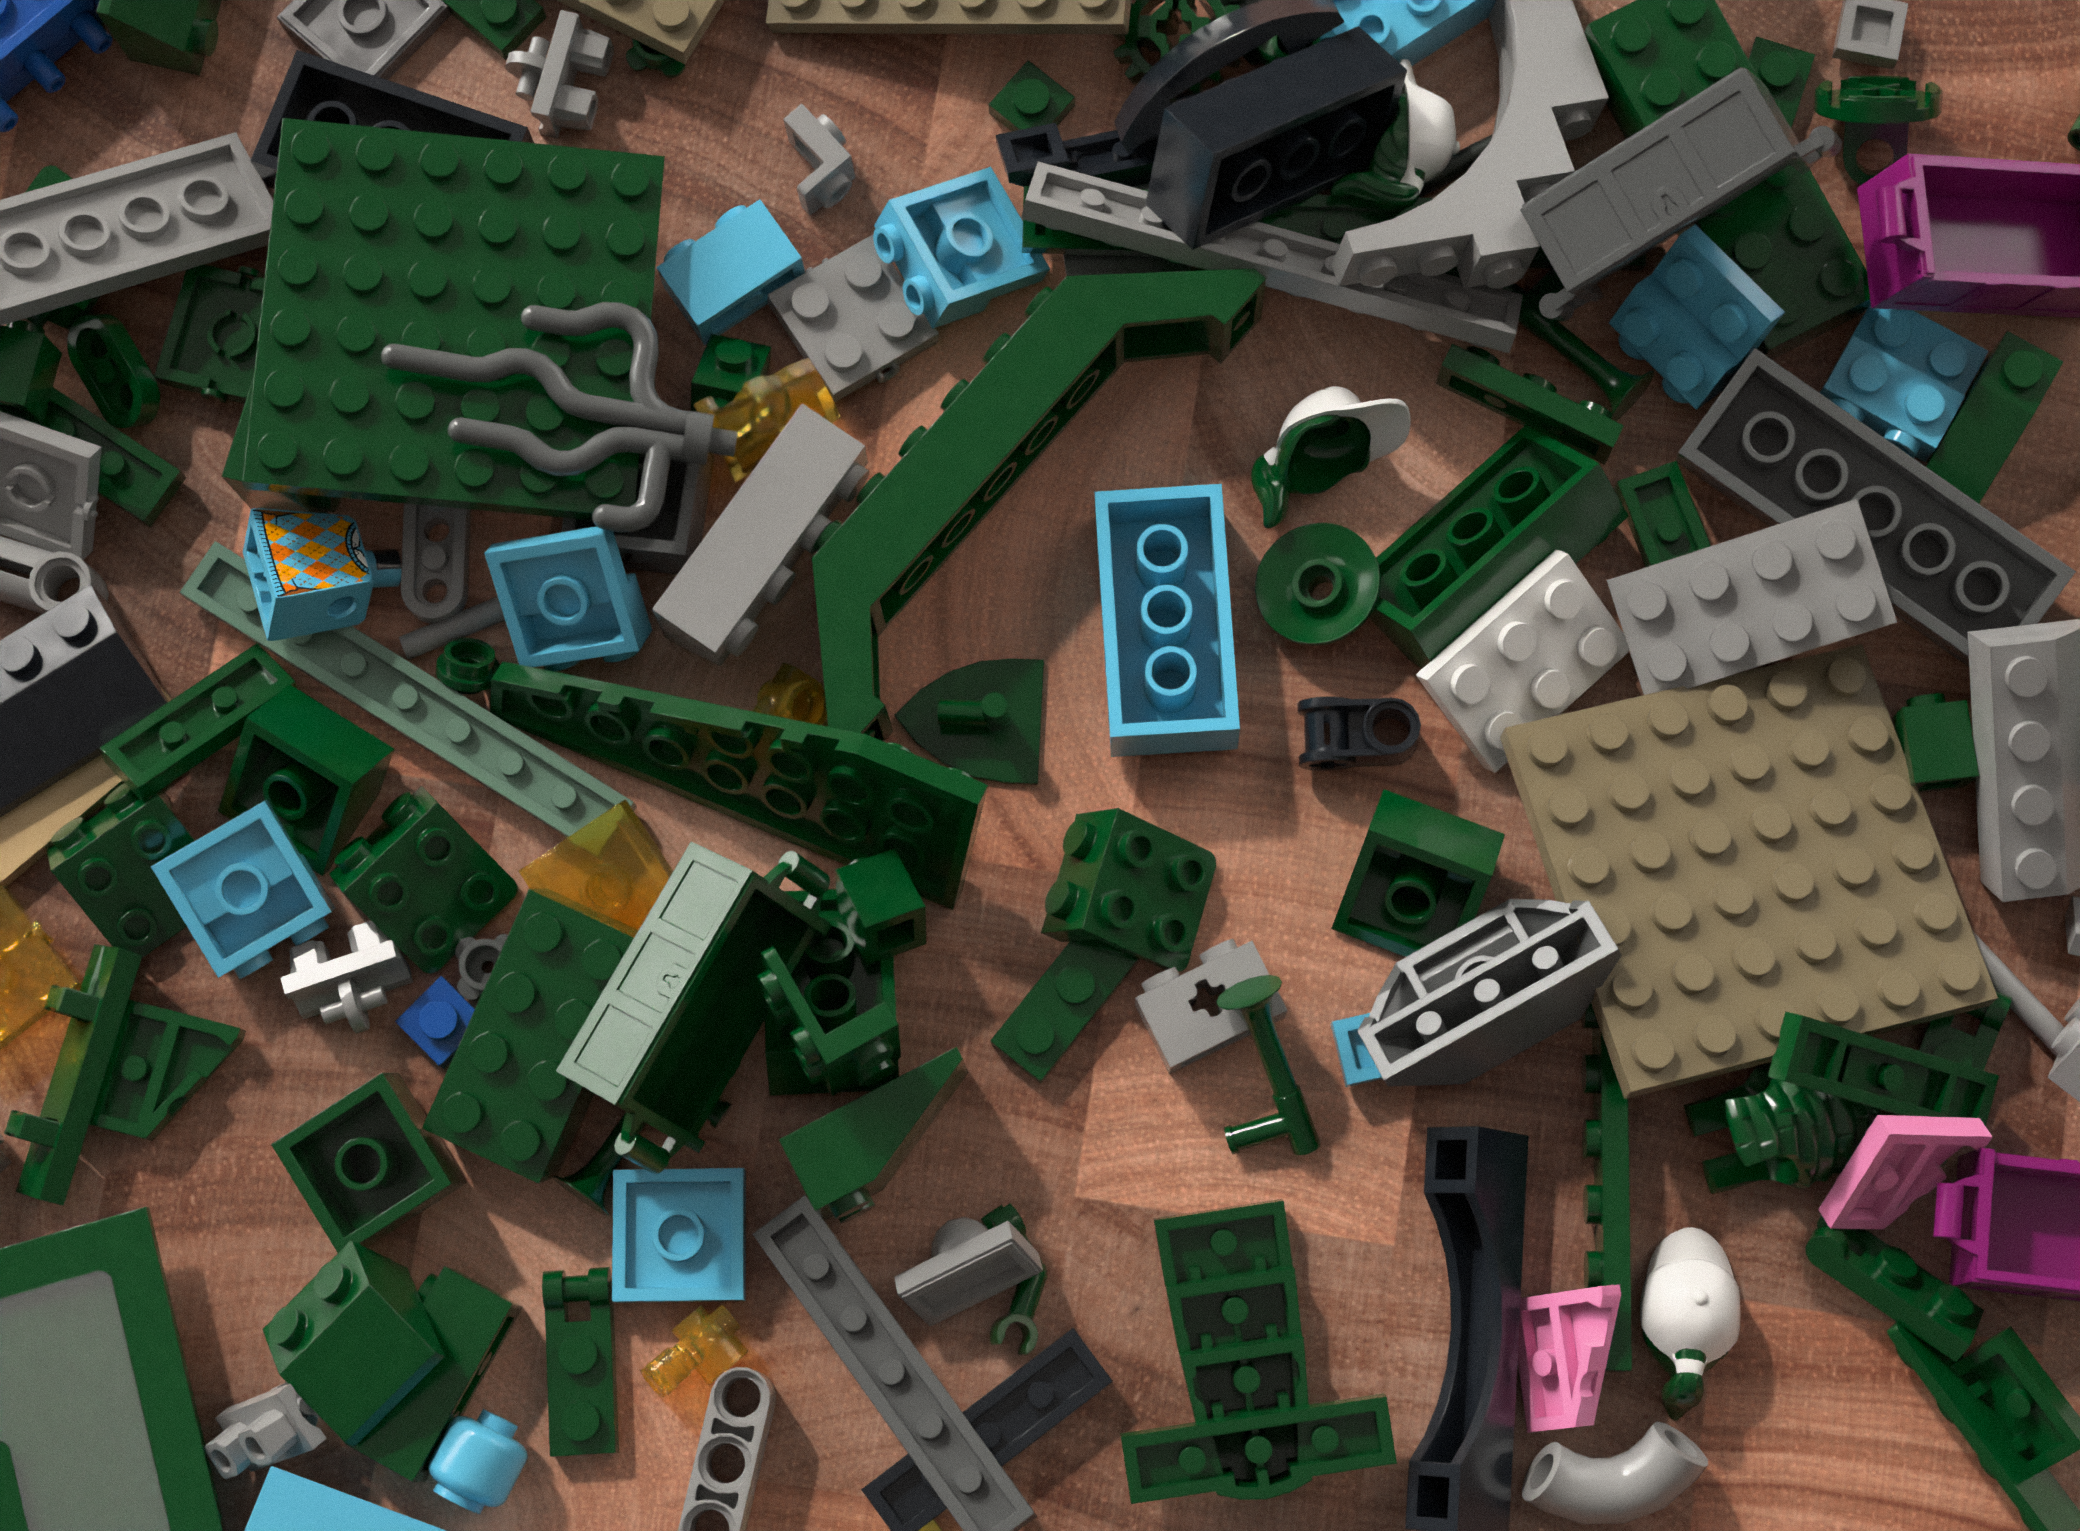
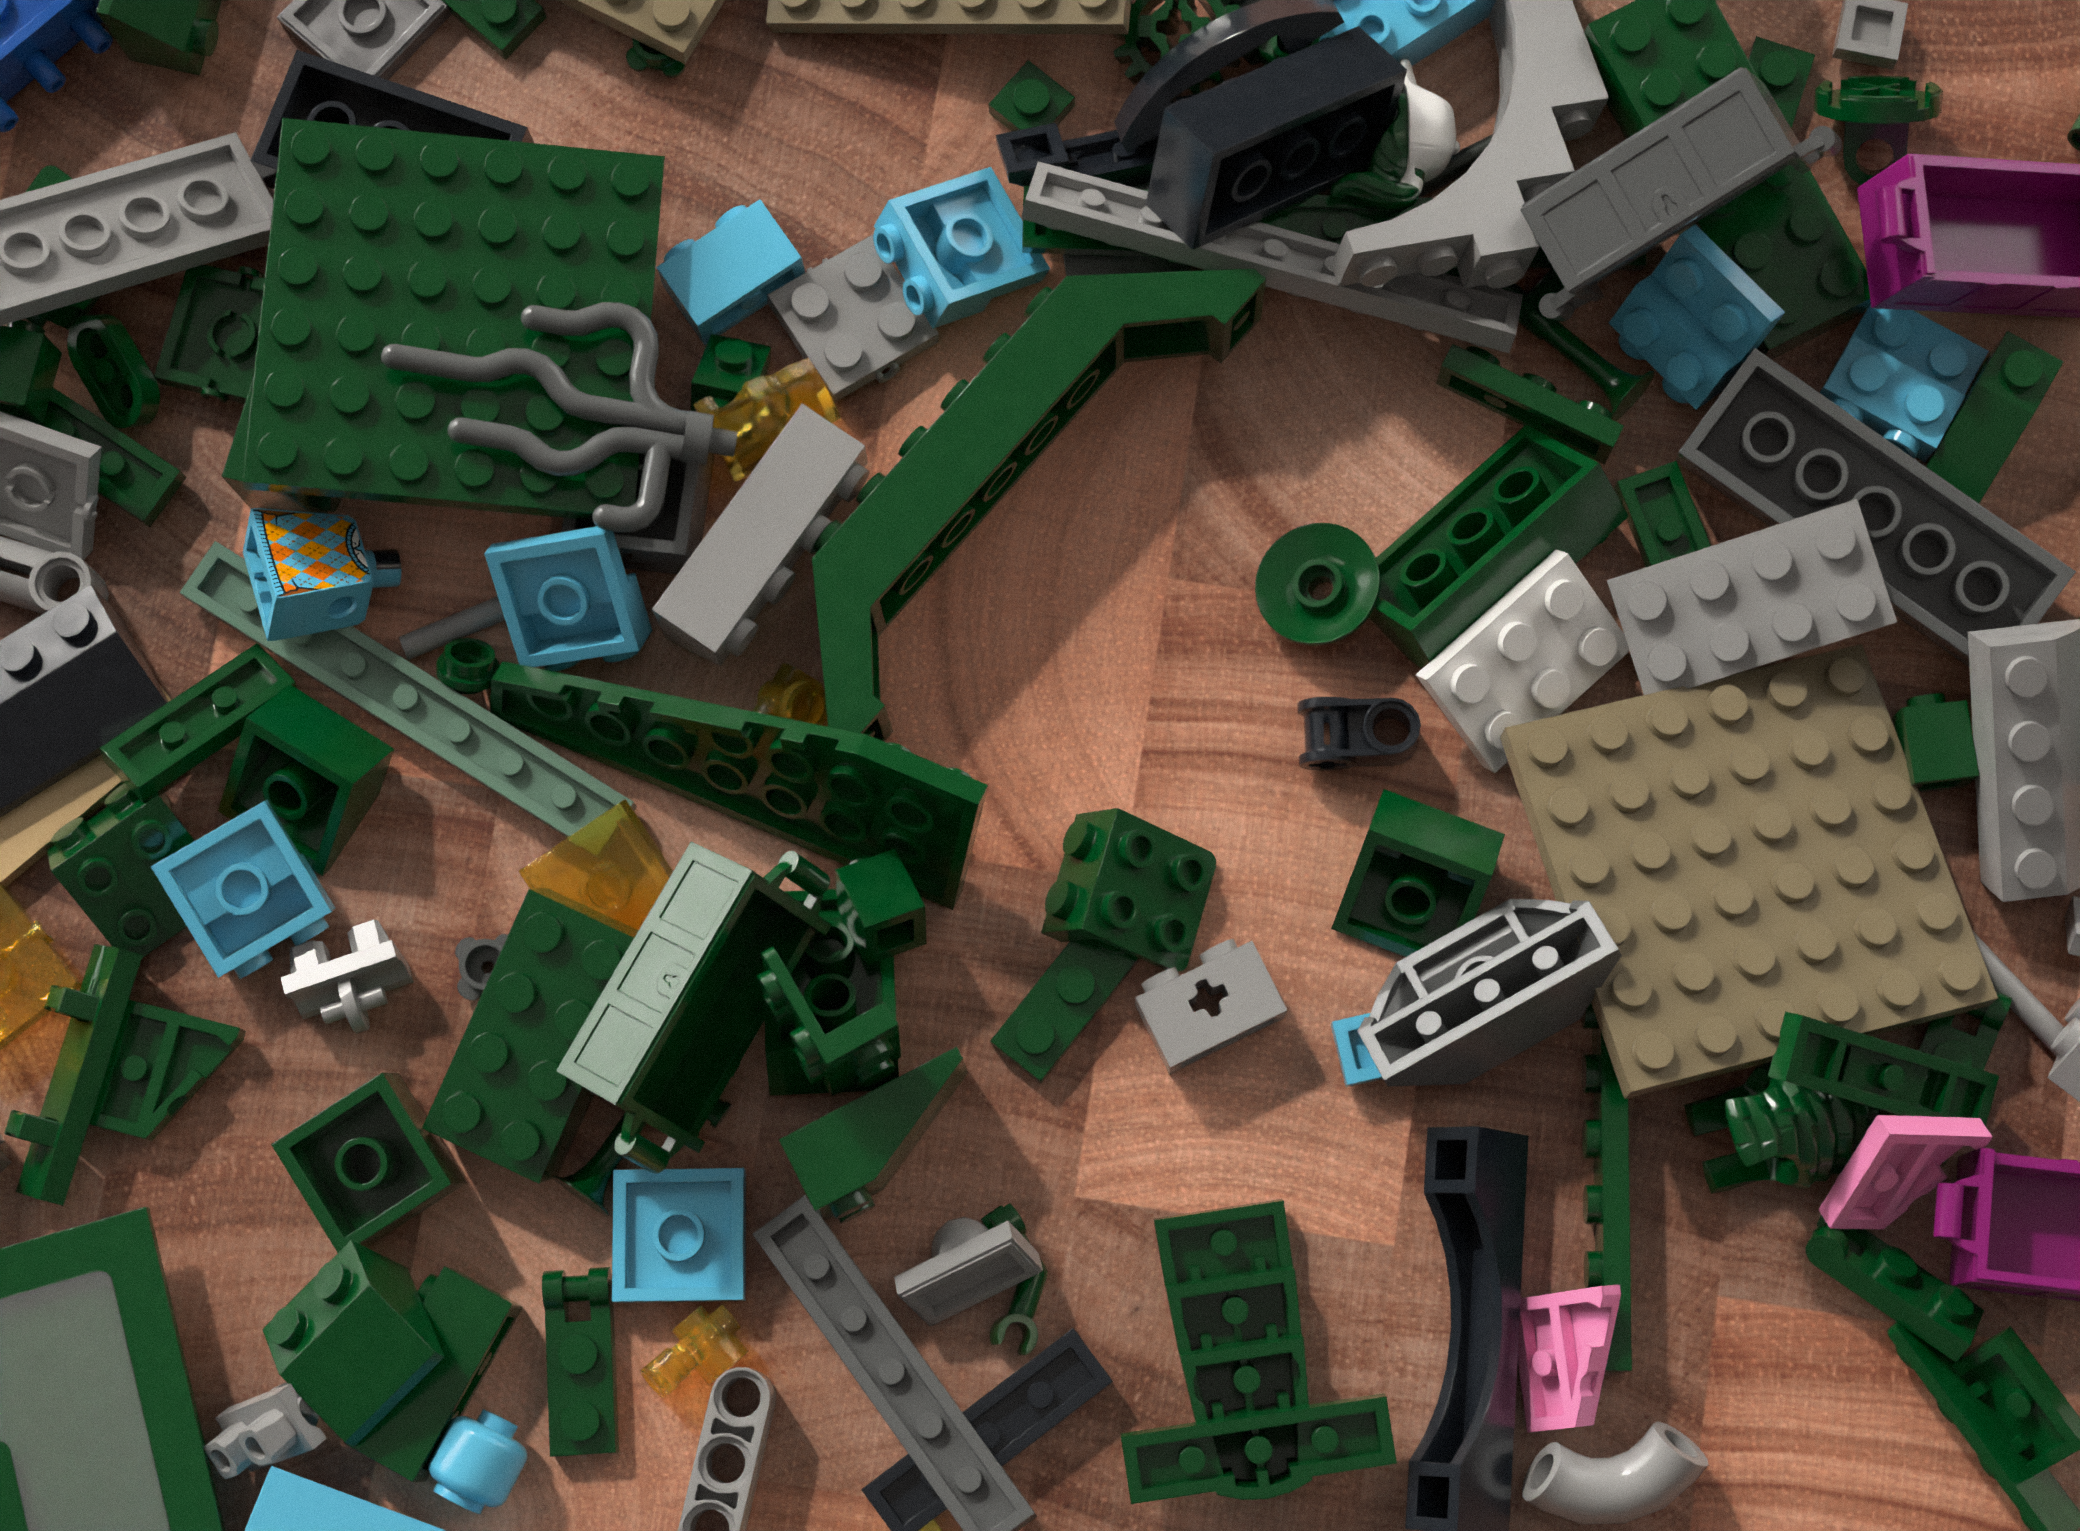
dark green bracket [329,786,518,973] -> none
blue plate [395,976,475,1069] -> none
light grey plate [401,503,471,624] -> none
light grey hips [505,10,614,138] -> none
light grey bracket [783,104,855,215] -> none
dark green shield [895,658,1044,785] -> none
medium azure brick [1095,484,1240,757] -> none
dark green piece [1216,975,1321,1155] -> none
dark green hair [1251,386,1411,529] -> none
white hair [1640,1227,1741,1421] -> none

